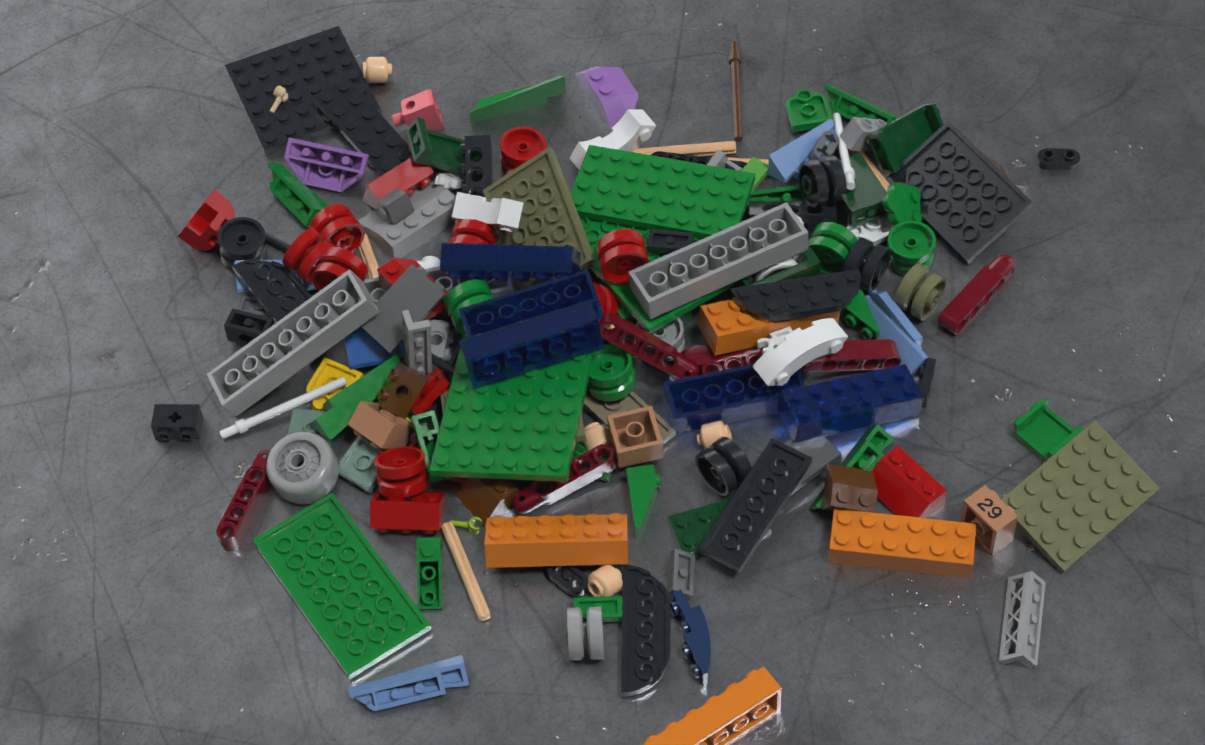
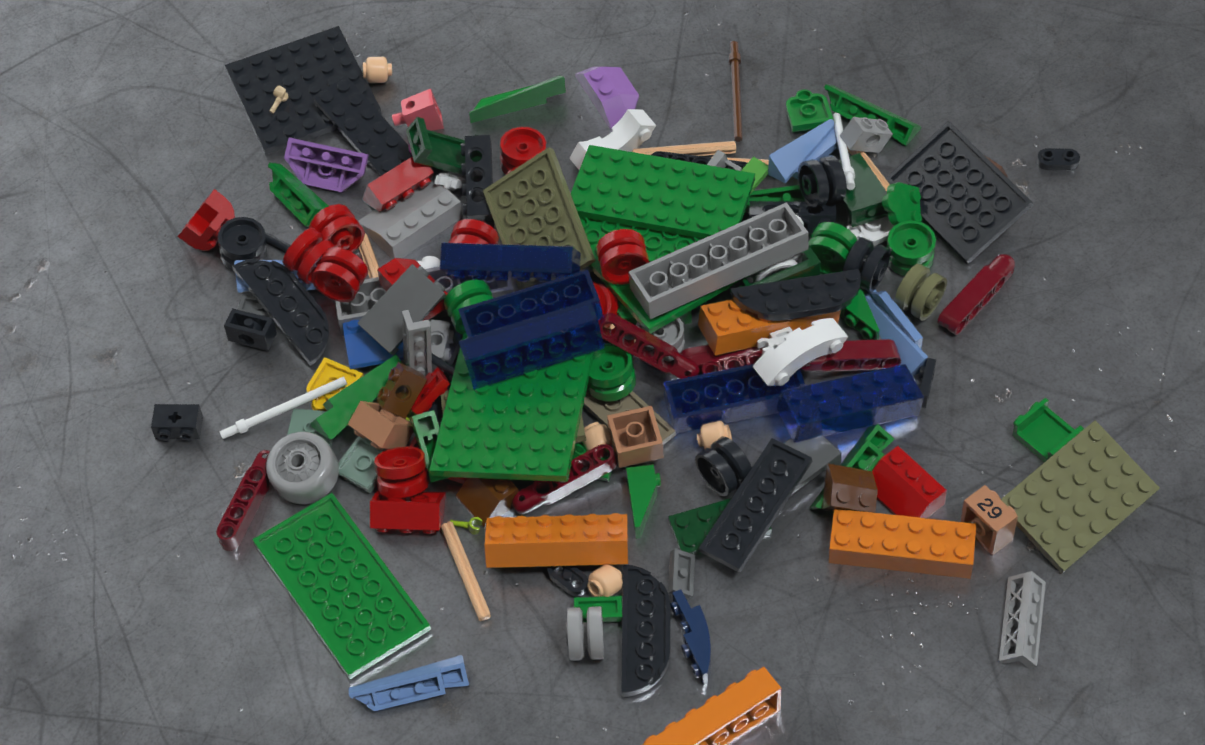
light grey brick [207,269,380,416] -> none
dark grey brick [376,188,415,224] -> none
green slope [417,538,443,609] -> none
white brick [451,192,523,232] -> none
black plate [647,229,694,254] -> none
dark grey beam [810,131,839,160] -> none
dark green panel [867,103,944,175] -> none

